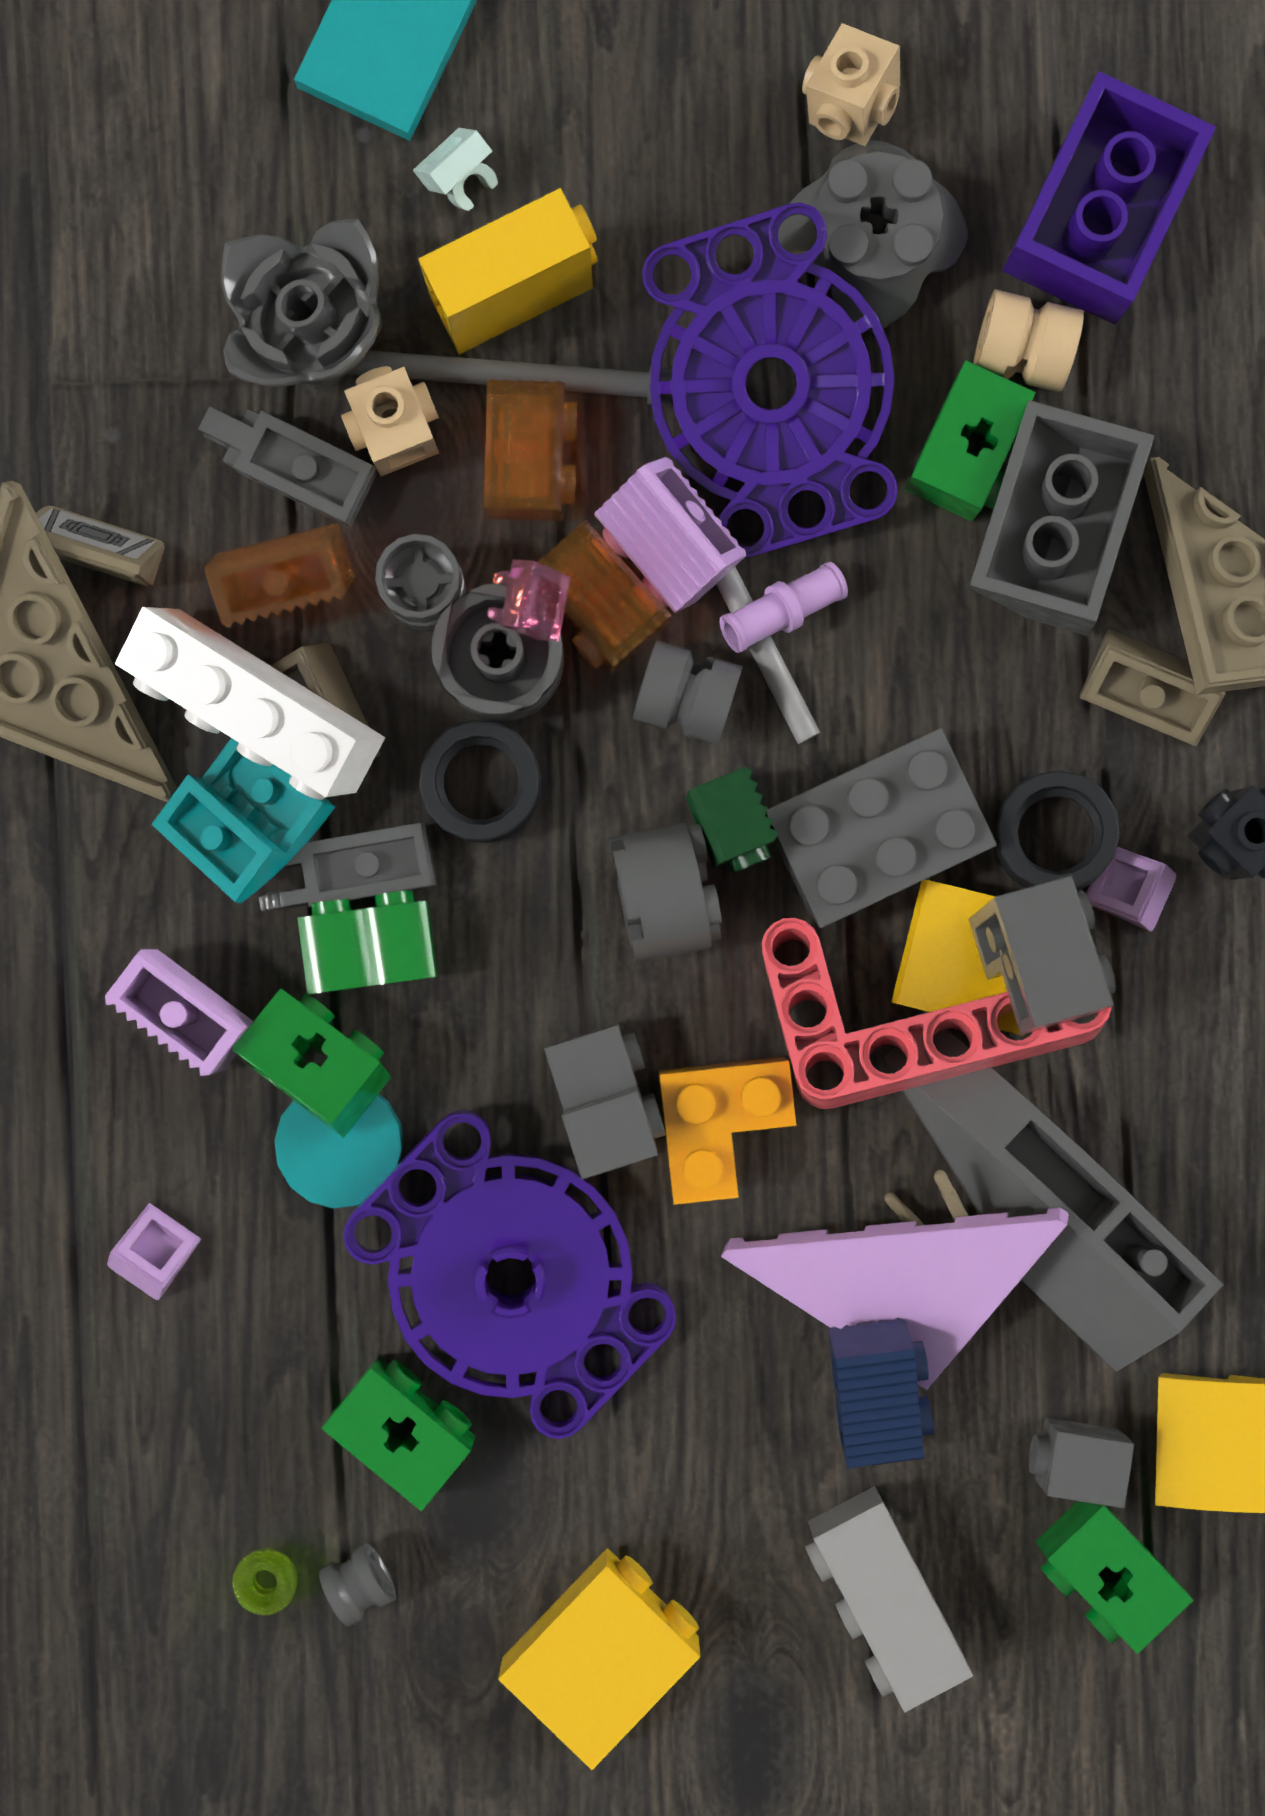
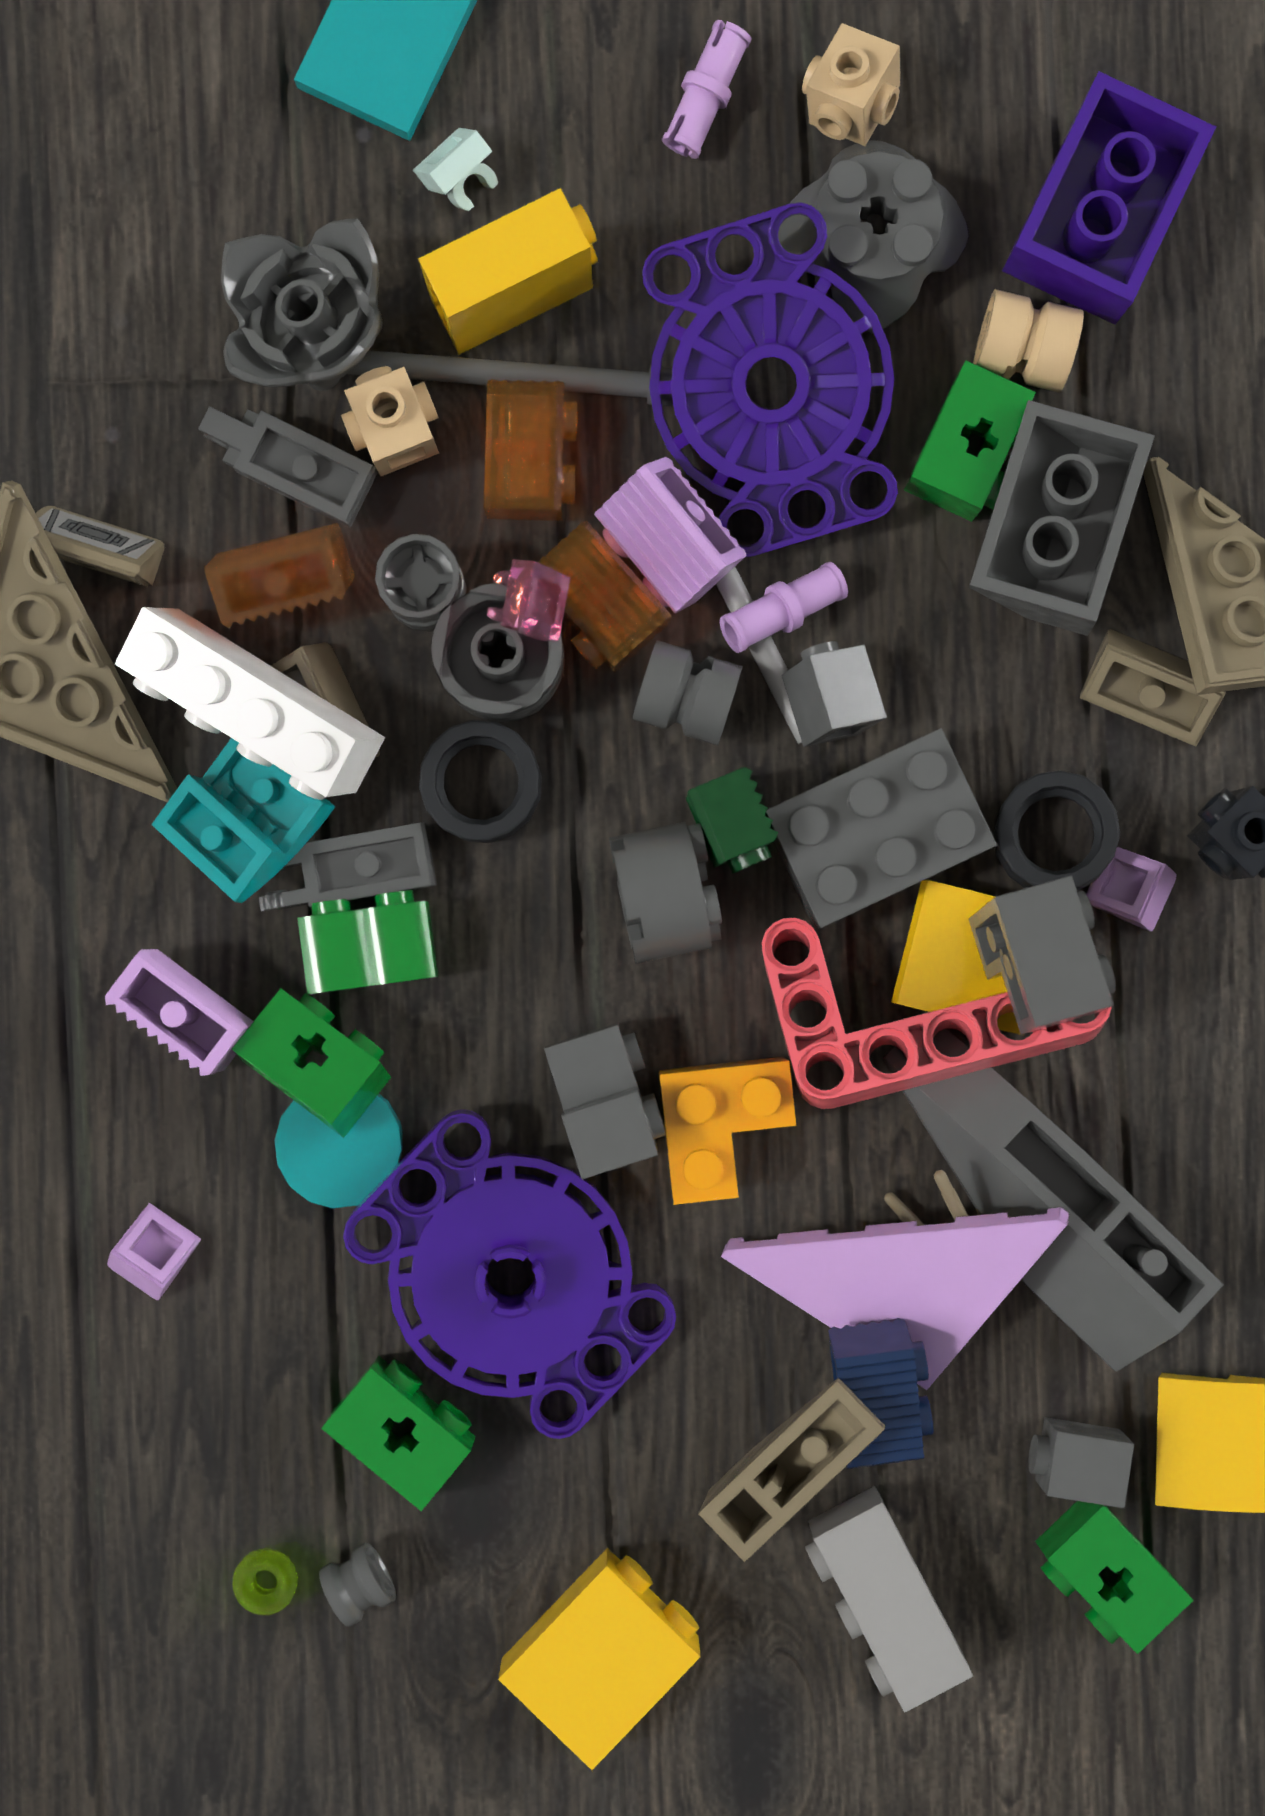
none -> lavender pin [662,20,751,159]
none -> dark tan slope [698,1378,885,1562]
none -> brick [781,641,887,747]

